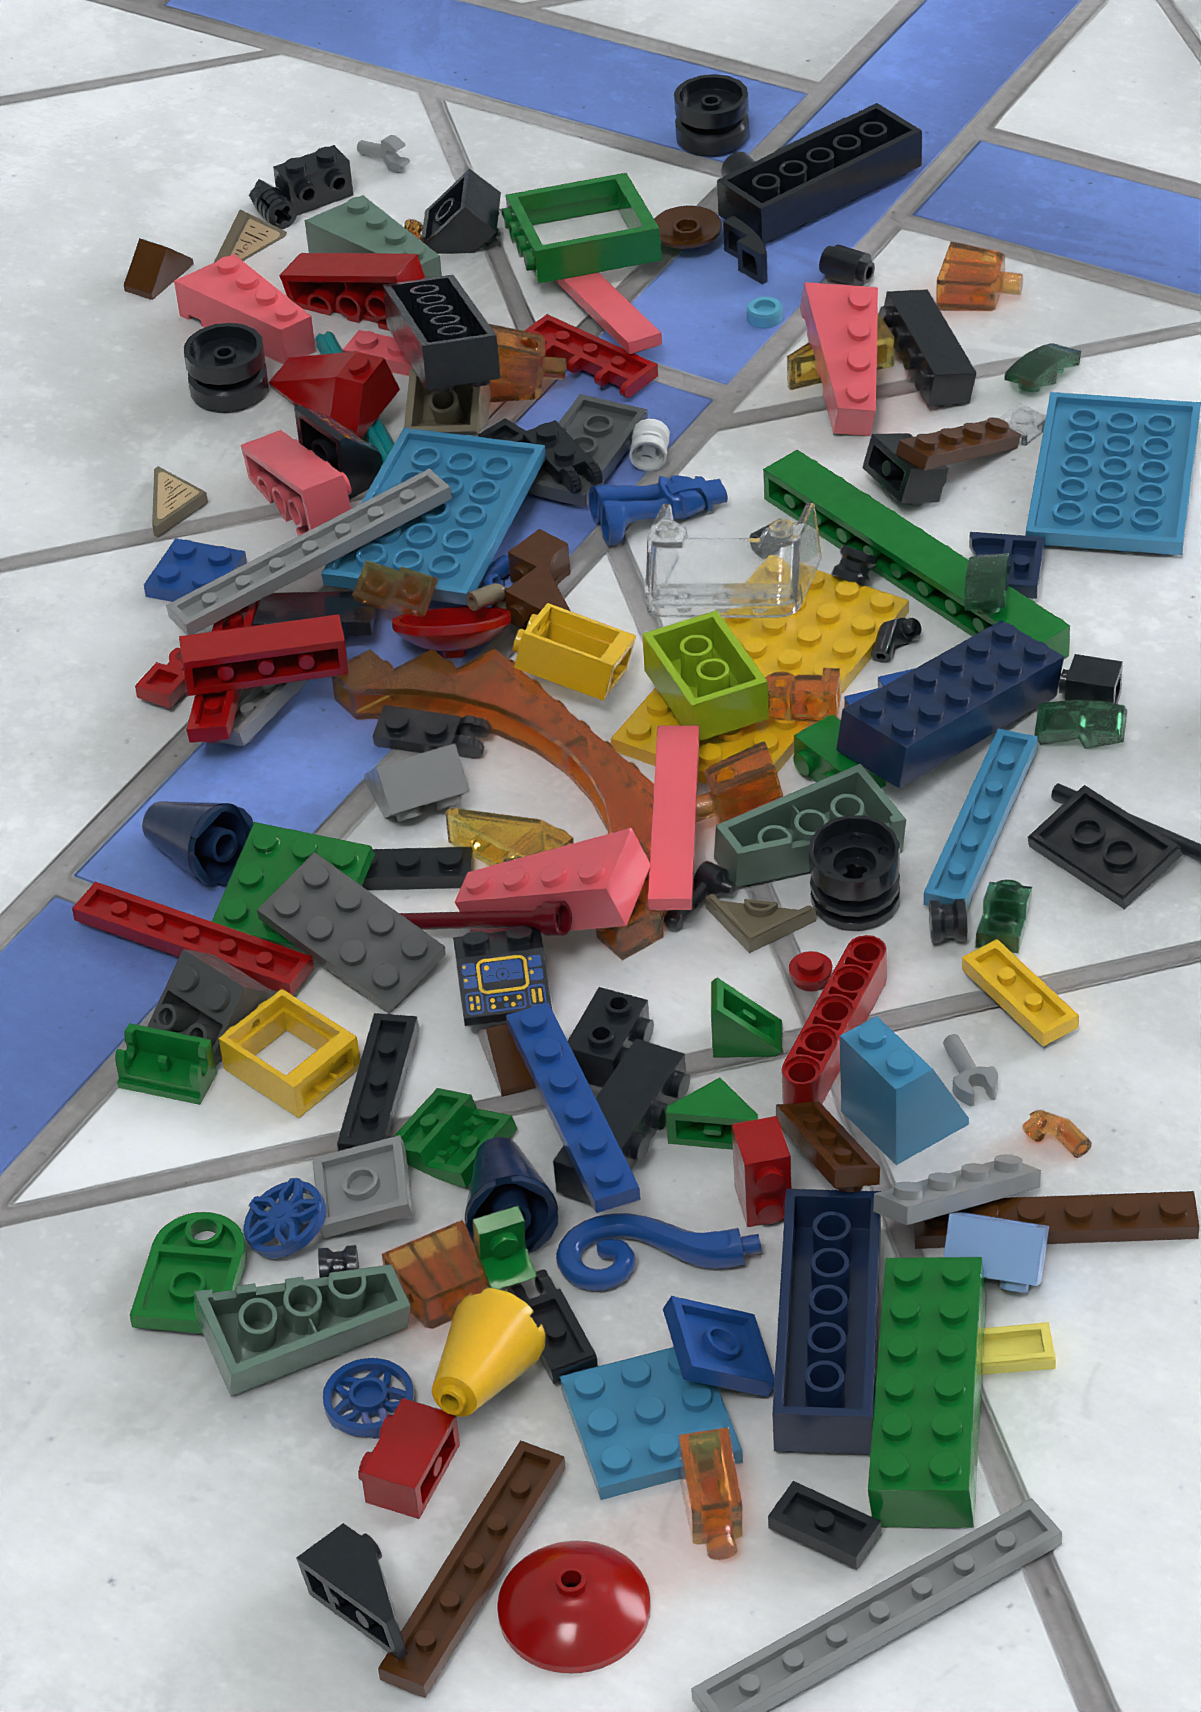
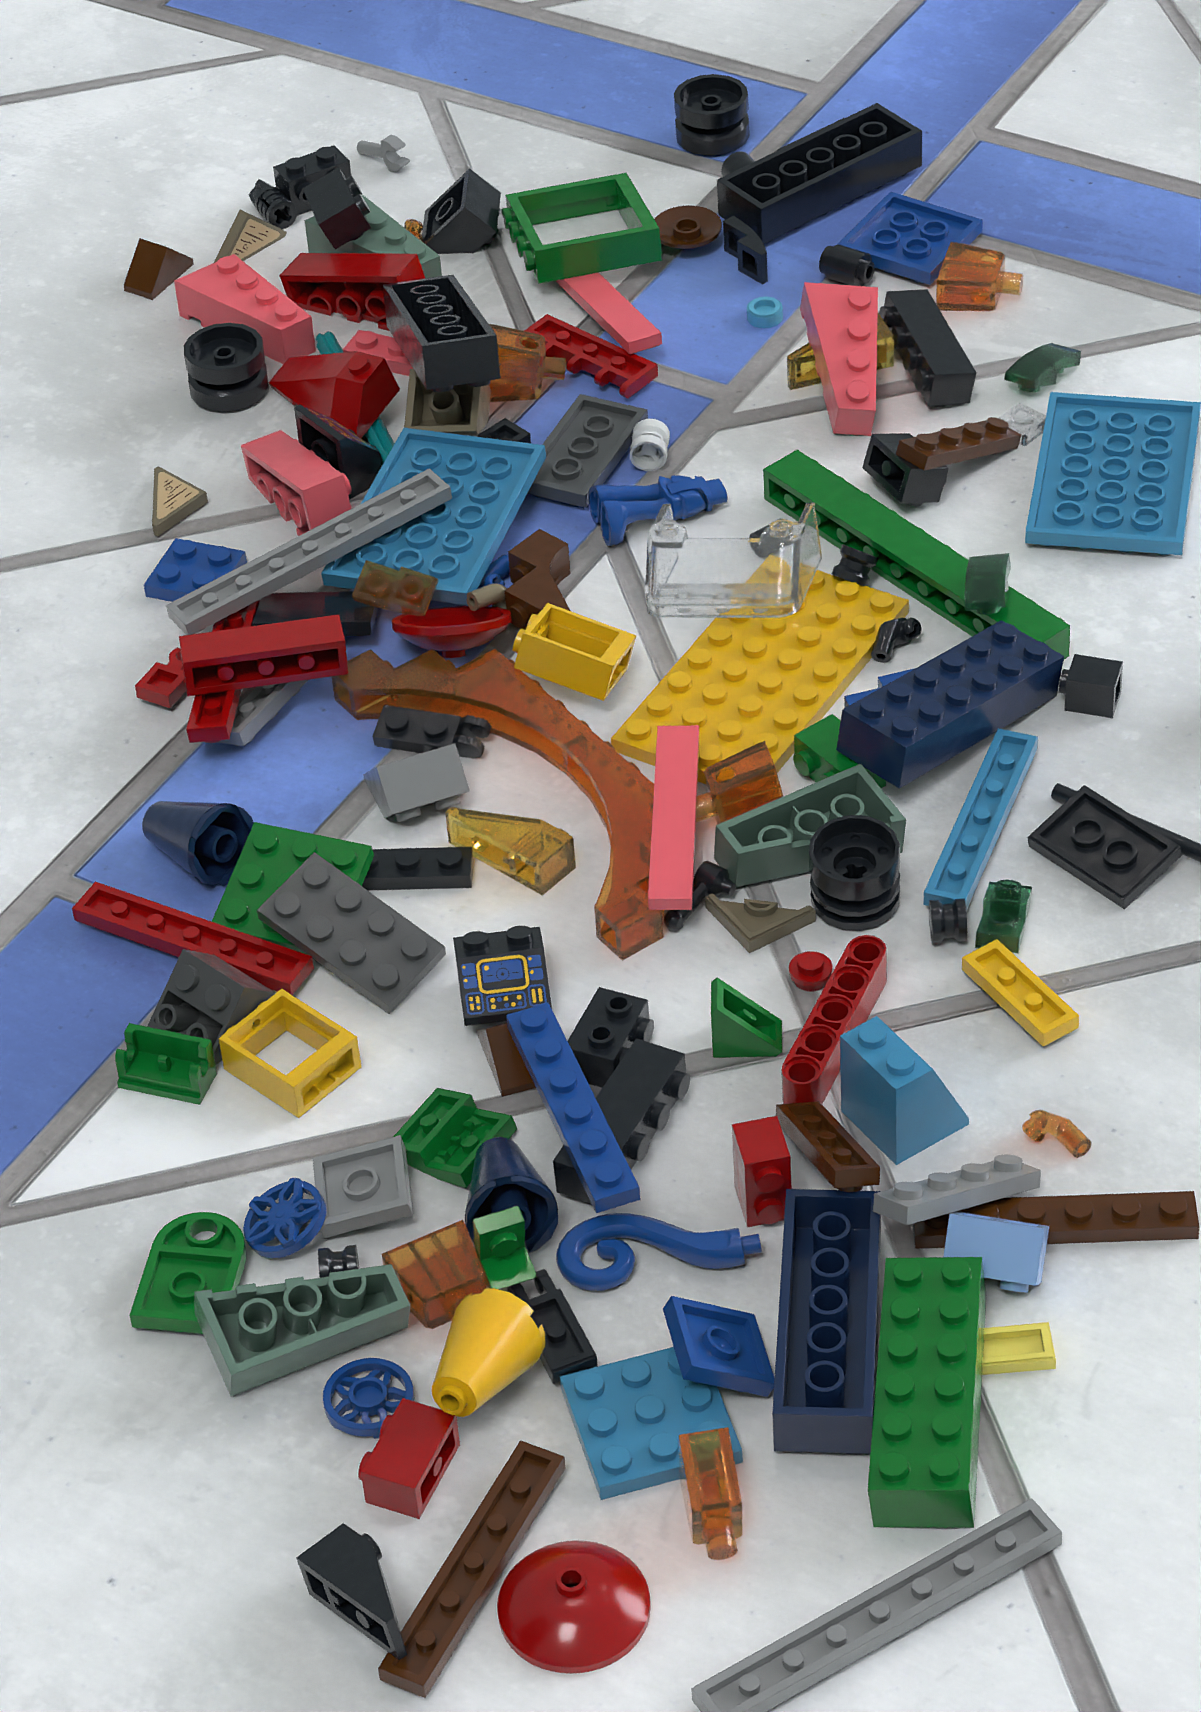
black plate [337,1013,419,1151] -> none
dark red piece [400,901,572,936] -> none
coral wedge [454,828,651,933] -> none
black hinge [522,420,603,494] -> none
lime brick [642,610,769,741] -> none
green slope [666,1077,758,1150] -> none
clear orange leg [765,668,841,722] -> none
black plate [768,1481,881,1569] -> none
light grey bar [943,1034,998,1106] -> none
dark blue wing [969,532,1045,599] -> none
clear green slope [1034,700,1128,749] -> none
none -> black brick [303,167,371,250]
none -> blue plate [838,192,983,285]

